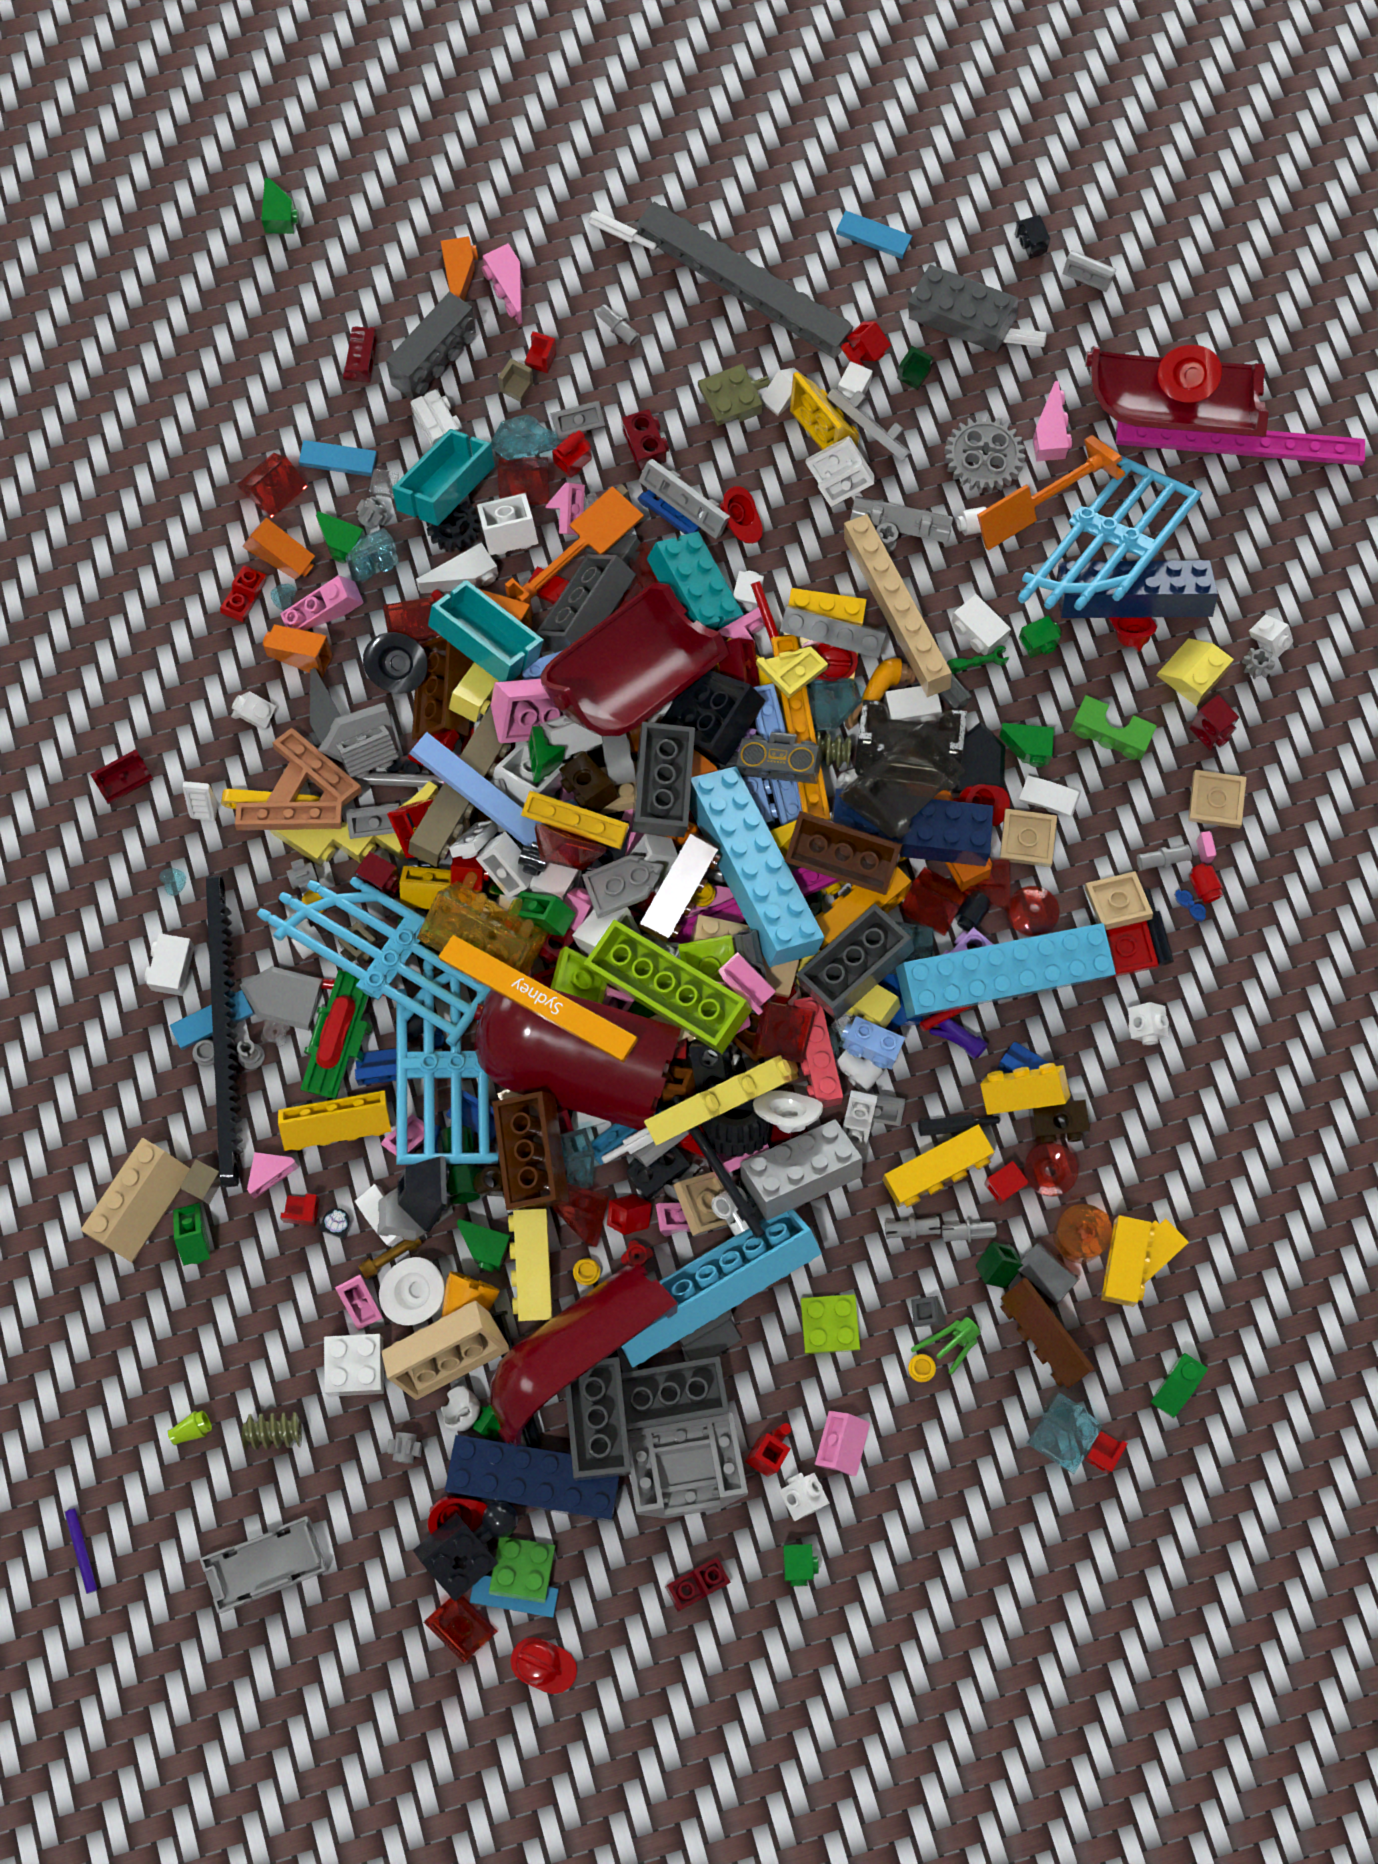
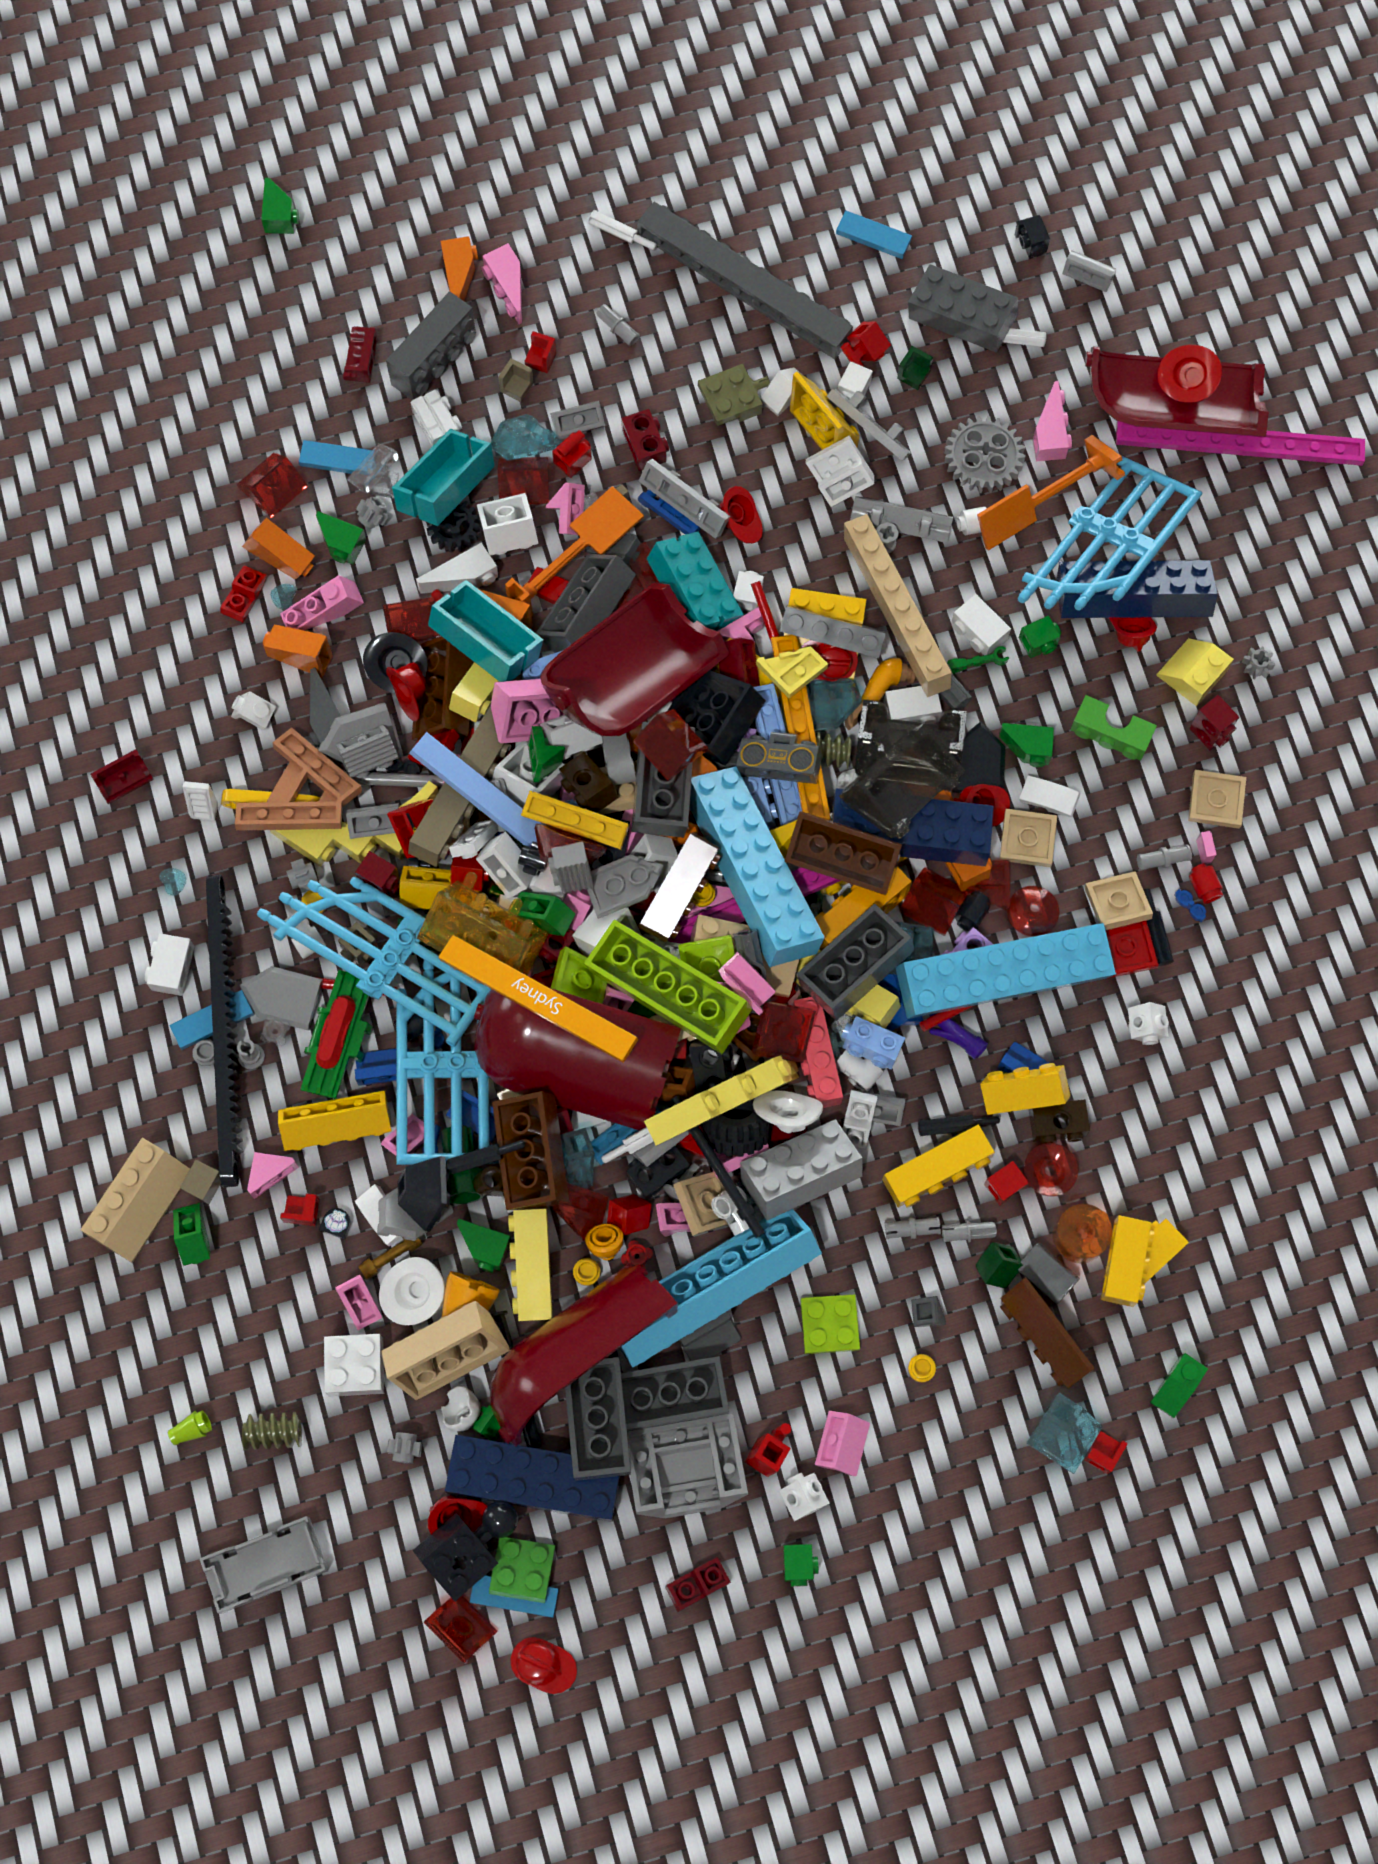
dark purple bar [64,1508,98,1594] -> none
clear light blue slope [345,528,399,582] -> none
bright green plant [911,1317,981,1375] -> none
white bracket [1249,614,1293,657] -> none
none -> clear slope [347,443,398,494]
none -> red piece [386,662,426,721]
none -> black axle [447,1140,526,1174]
none -> light grey brick [548,841,593,894]
none -> light orange brick [585,1224,623,1261]
none -> clear red slope [633,709,708,781]

